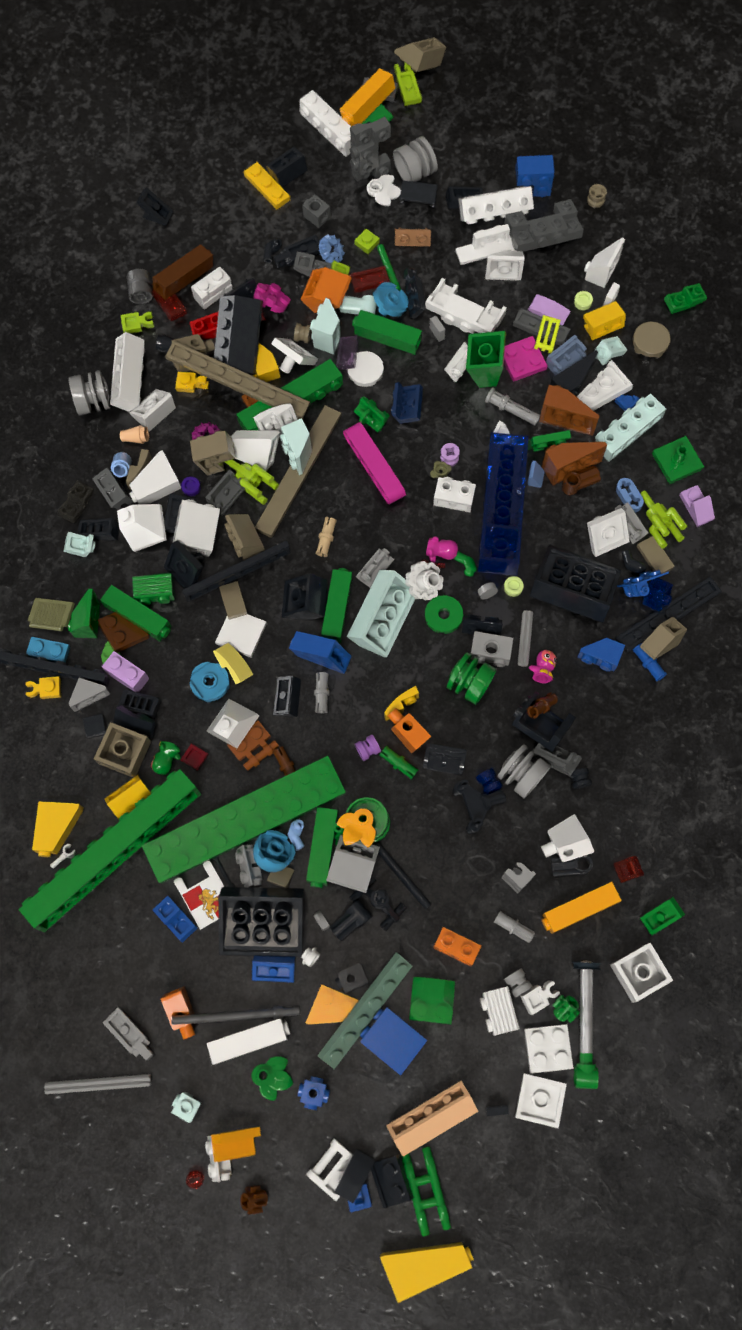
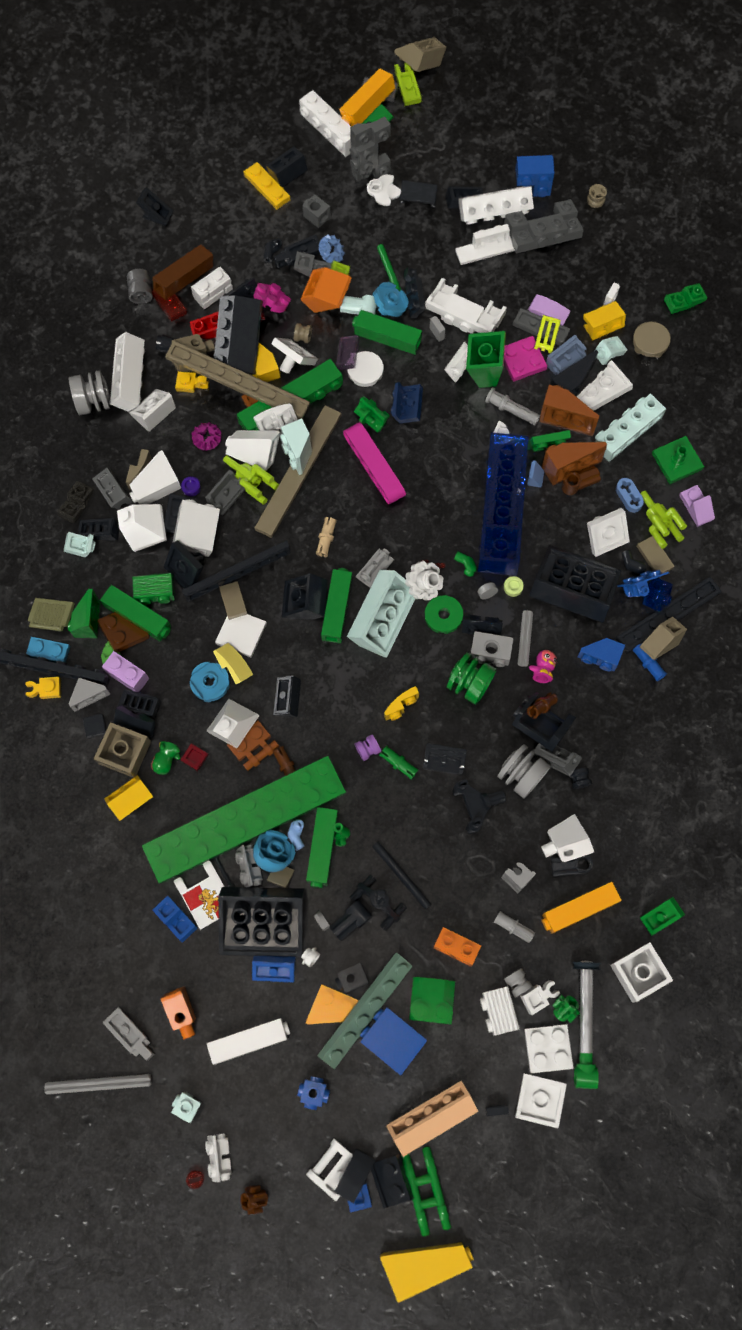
green brick [18,769,201,932] -> none
yellow slope [32,801,83,857] -> none
white hand [50,844,76,868] -> none
light blue brick [111,452,132,477] -> none
light nougat cone [120,425,149,444] -> none
lime plate [121,312,154,334] -> none
flat silver bar [171,1006,299,1025] -> none
dark tan brick [190,431,235,476] -> none
light orange panel [211,1127,261,1162] -> none
dark tan slope [224,514,265,560] -> none
green plate [251,1057,293,1101] -> none
blue slope [289,631,352,674] -> none
light aqua slope [310,298,341,354] -> none
light grey pin [314,672,330,714] -> none
light grey slope [326,835,380,893] -> none
light orange plate [337,809,376,848] -> none
green wheel [346,797,391,844] -> none
clear red plate [350,266,389,293] -> none
lime plate [355,229,380,254] -> none
orange torso [388,708,431,754] -> none
light grey wheel [393,136,438,182] -> none
medium nougat hinge [395,227,431,246] -> none
dark pink animal [426,536,458,563] -> none
olive plate [430,461,452,478] -> none
white brick [434,477,476,512] -> none
lavender wheel [440,443,460,466] -> none
clear blue wheel [476,768,503,795] -> none
white slope [485,250,524,280] -> none
yellowish green tile [574,291,593,310] -> none
white slope [584,238,625,288] -> none
blue tile [614,395,640,411] -> none
clear red slope [614,856,644,883] -> none
light grey hinge [615,502,648,544] -> none

